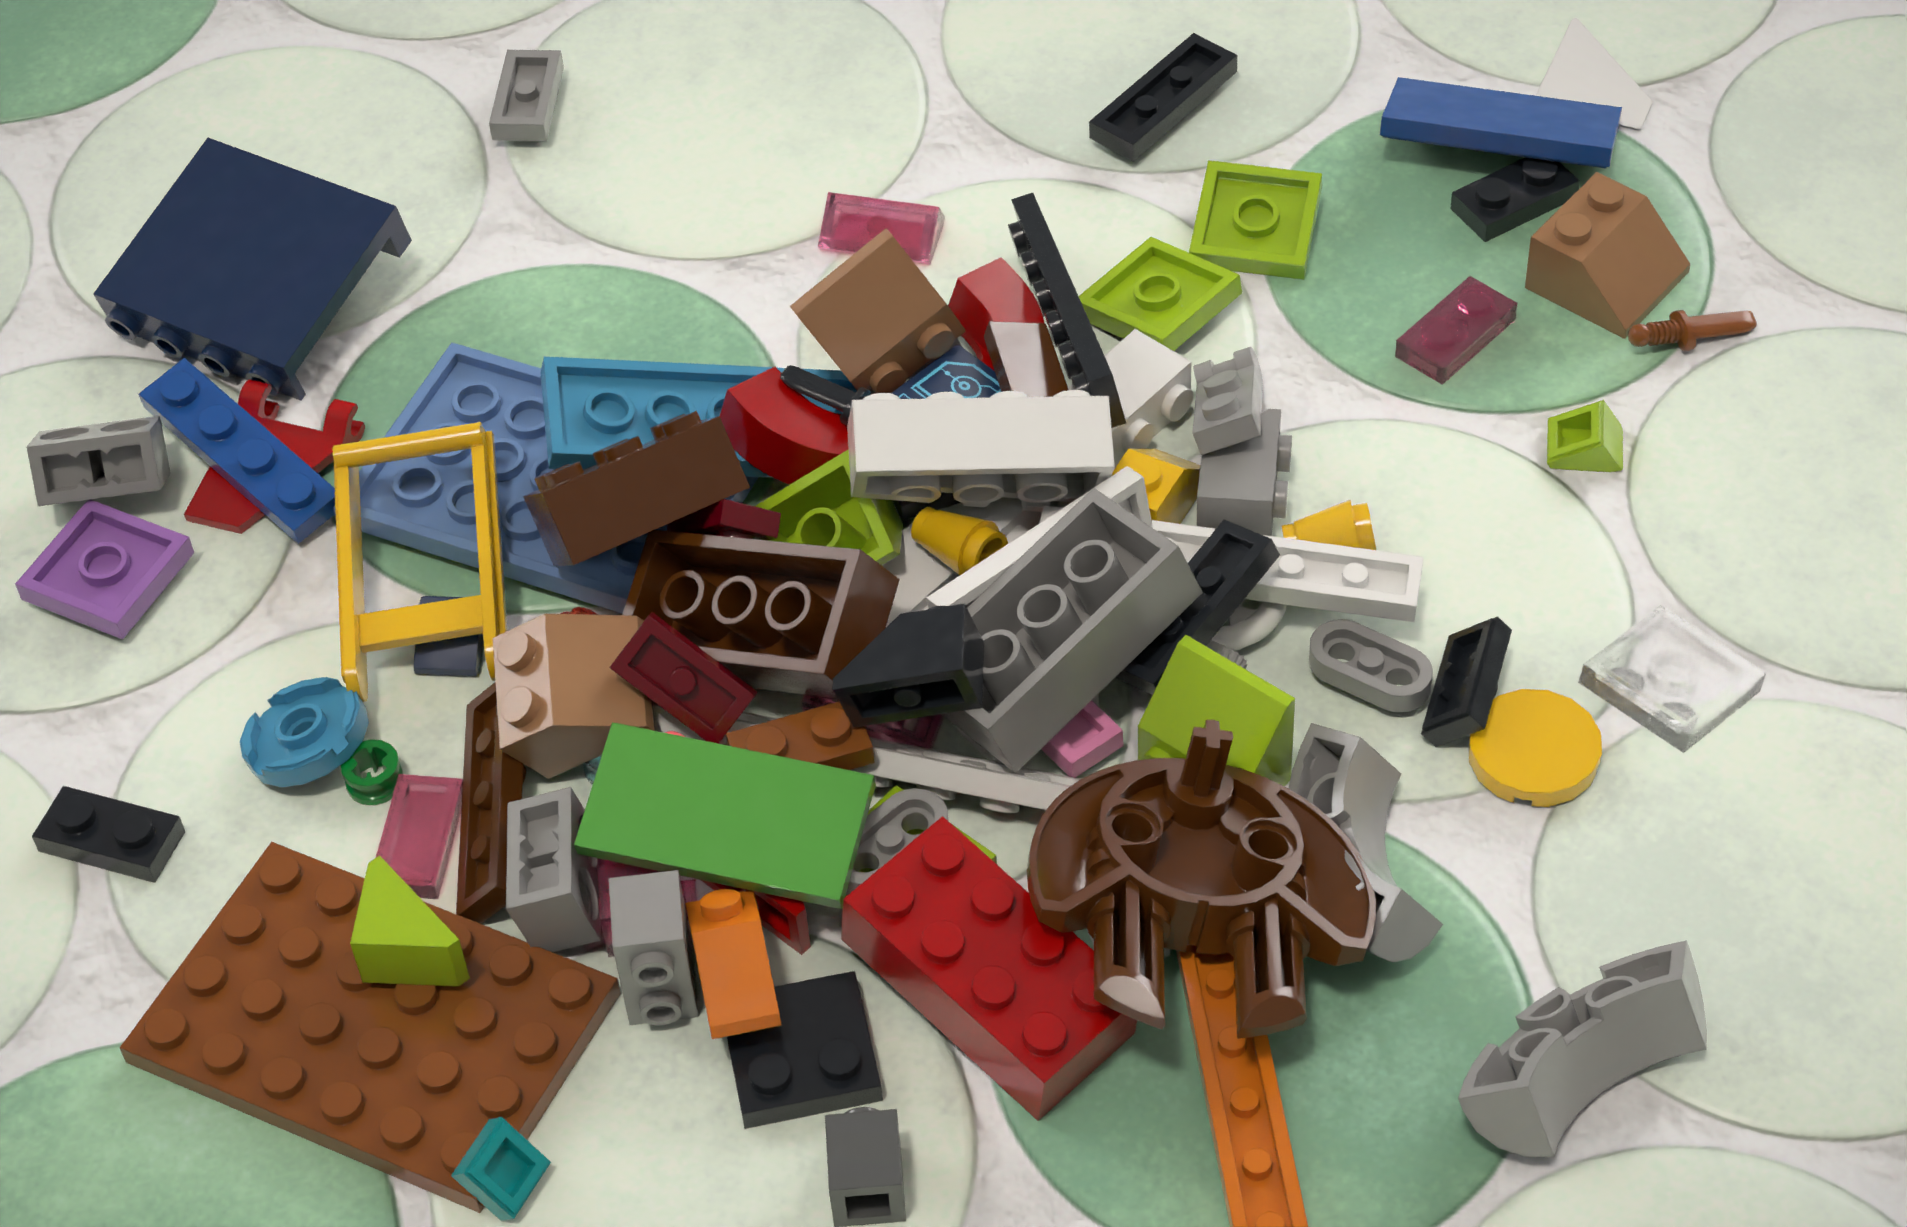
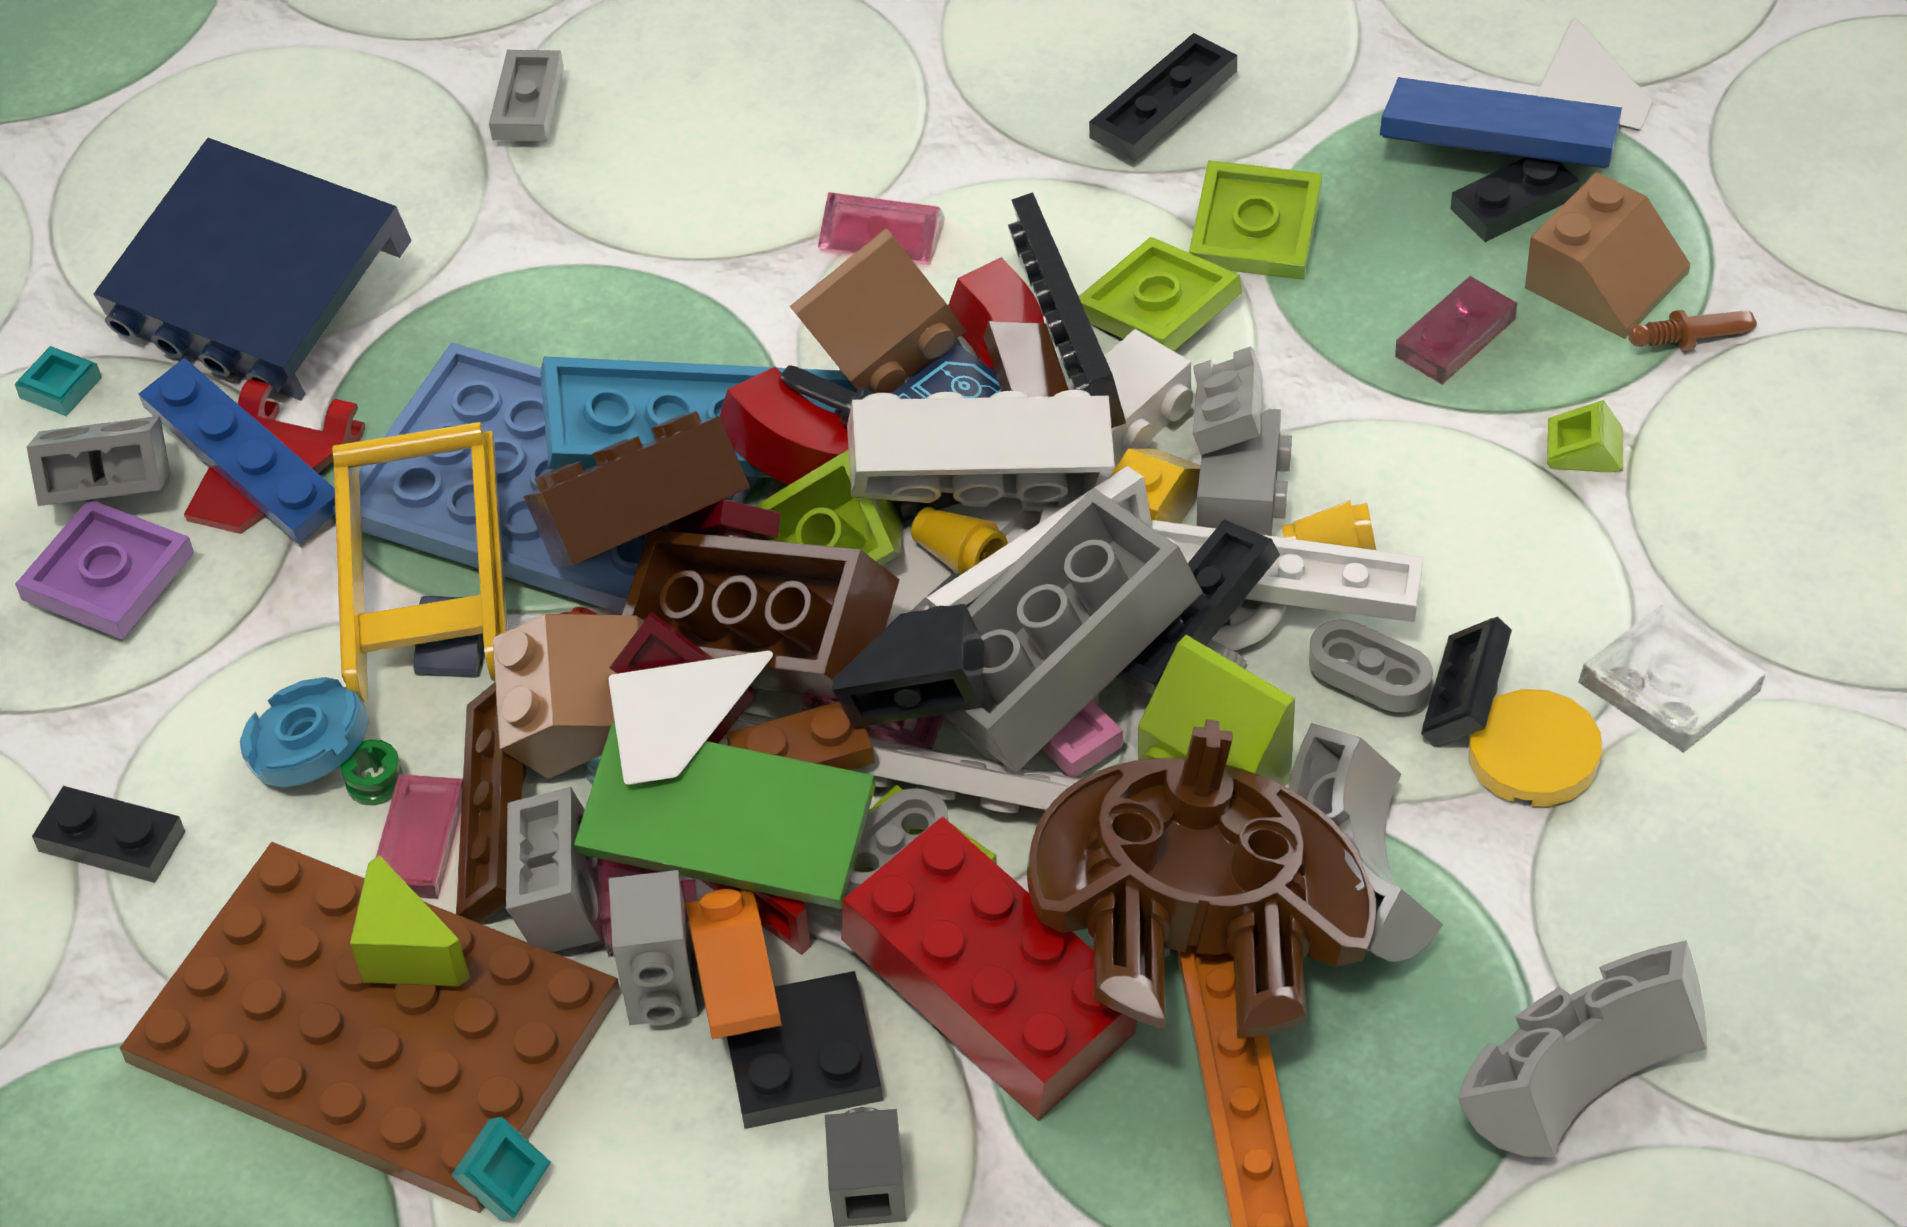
none -> teal tile [14,346,102,417]
none -> white sticker [608,651,773,785]

